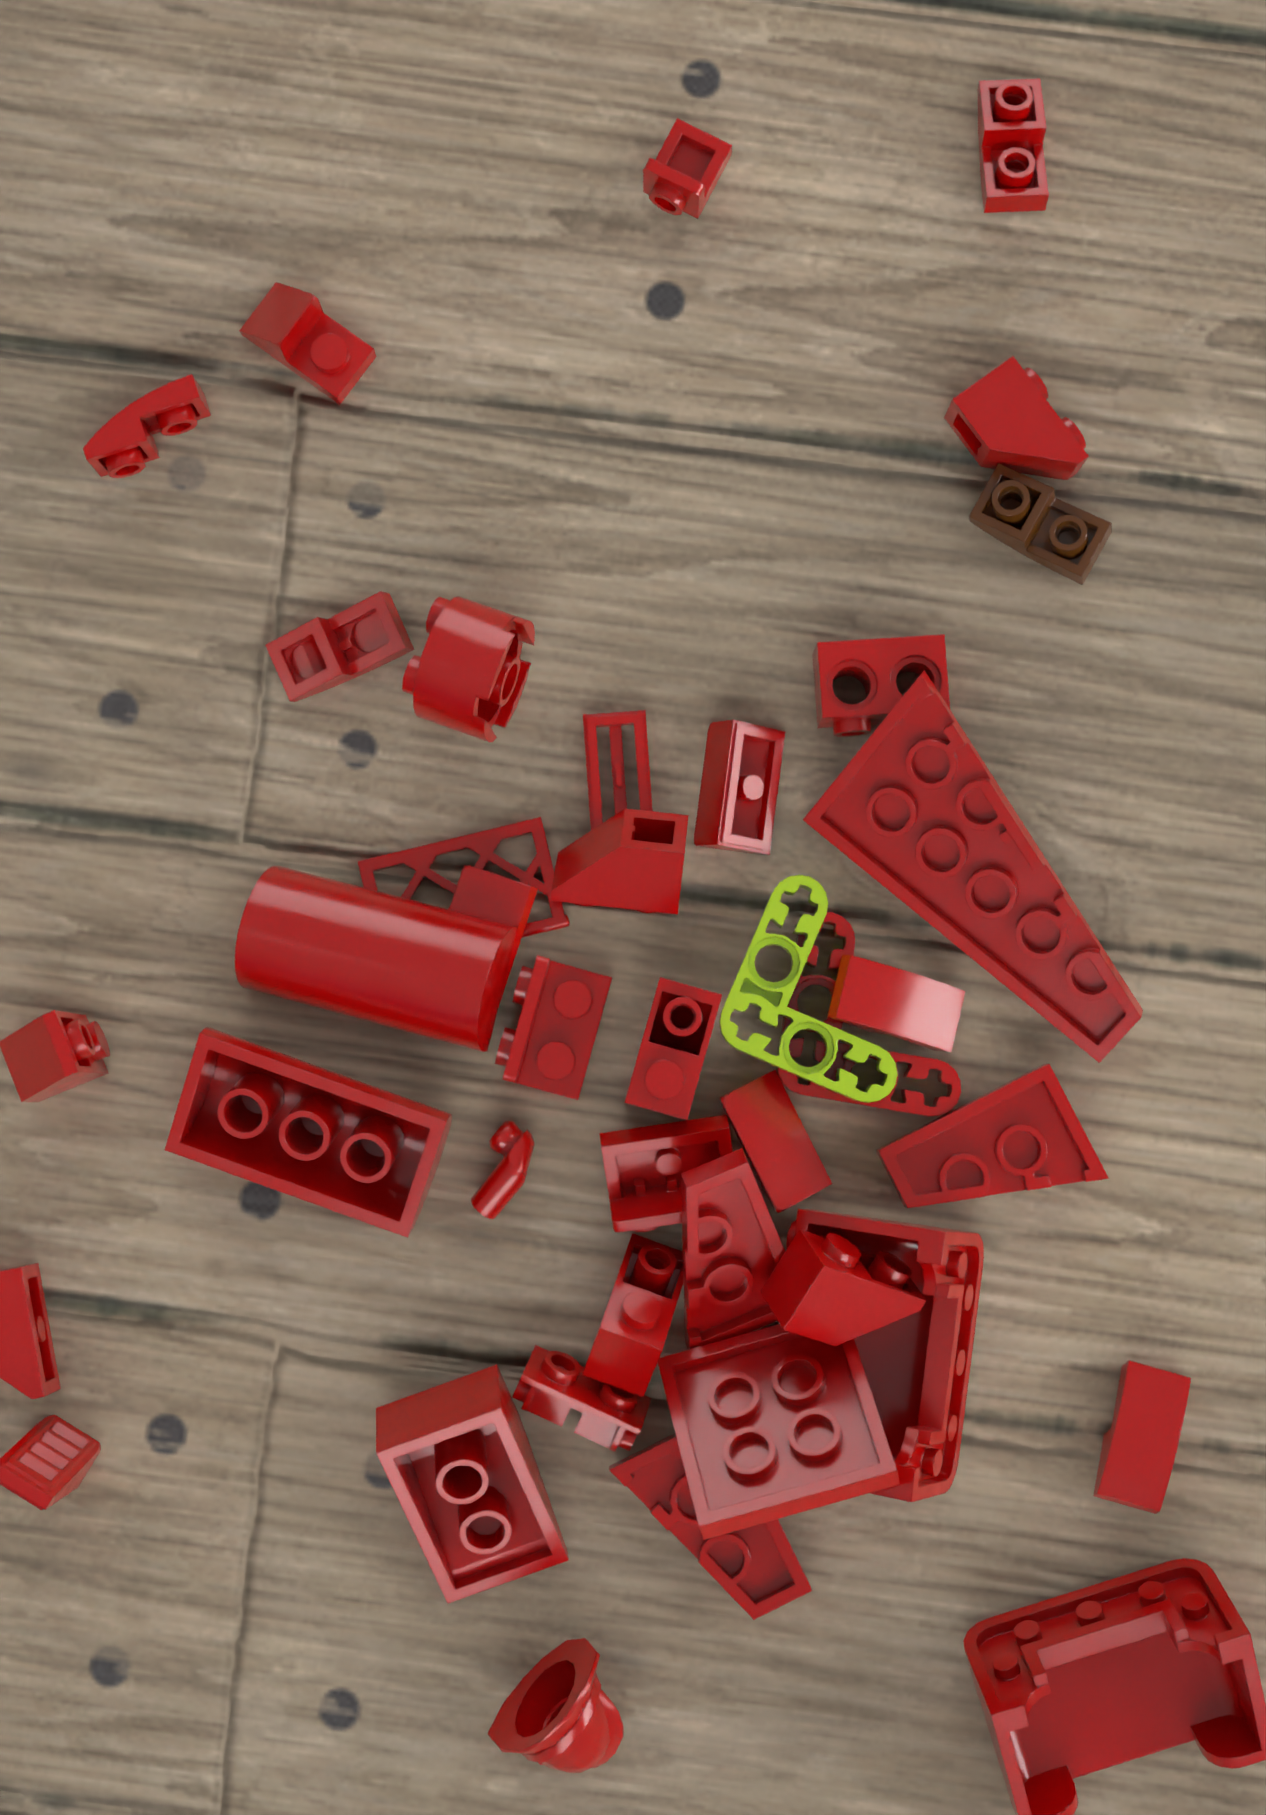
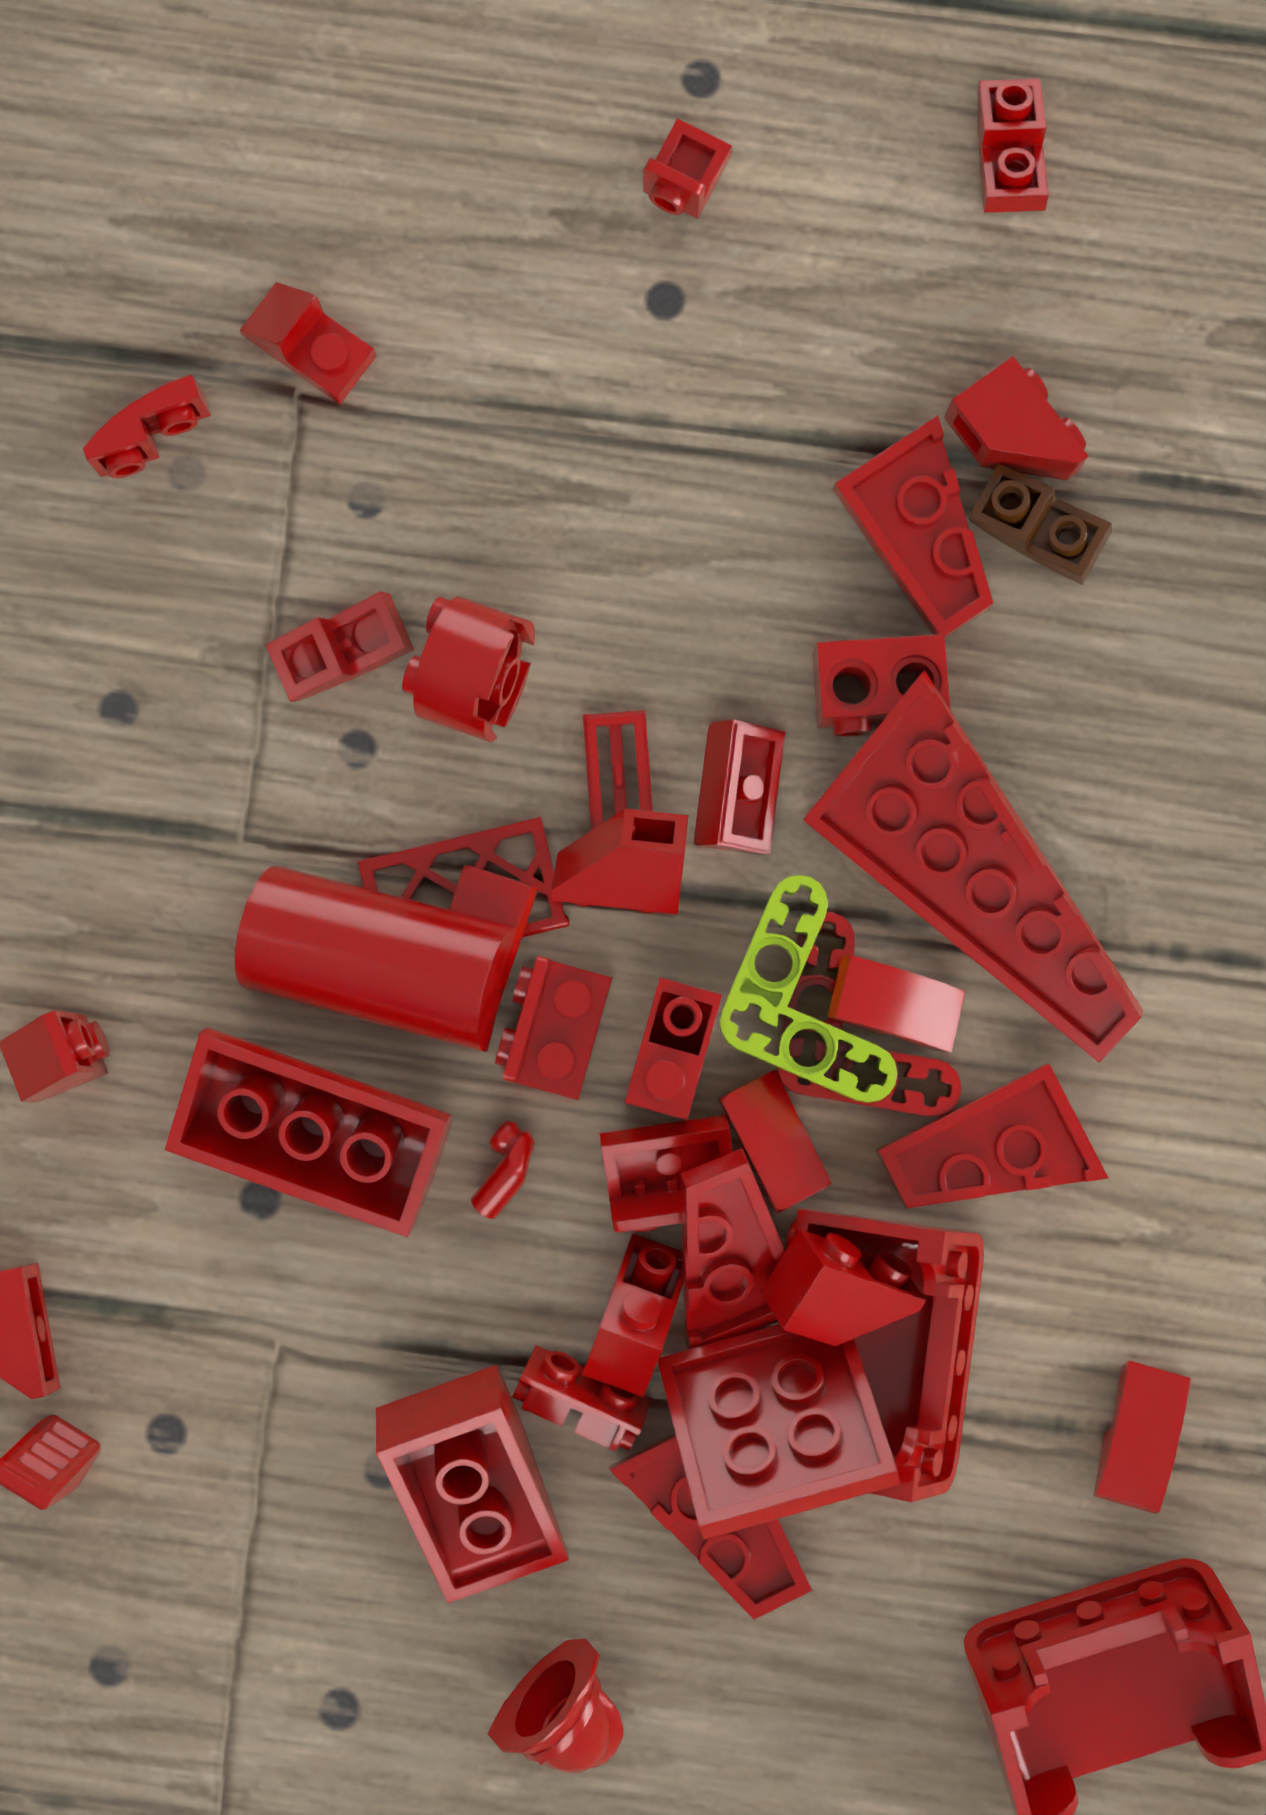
none -> red wing [833,415,994,638]

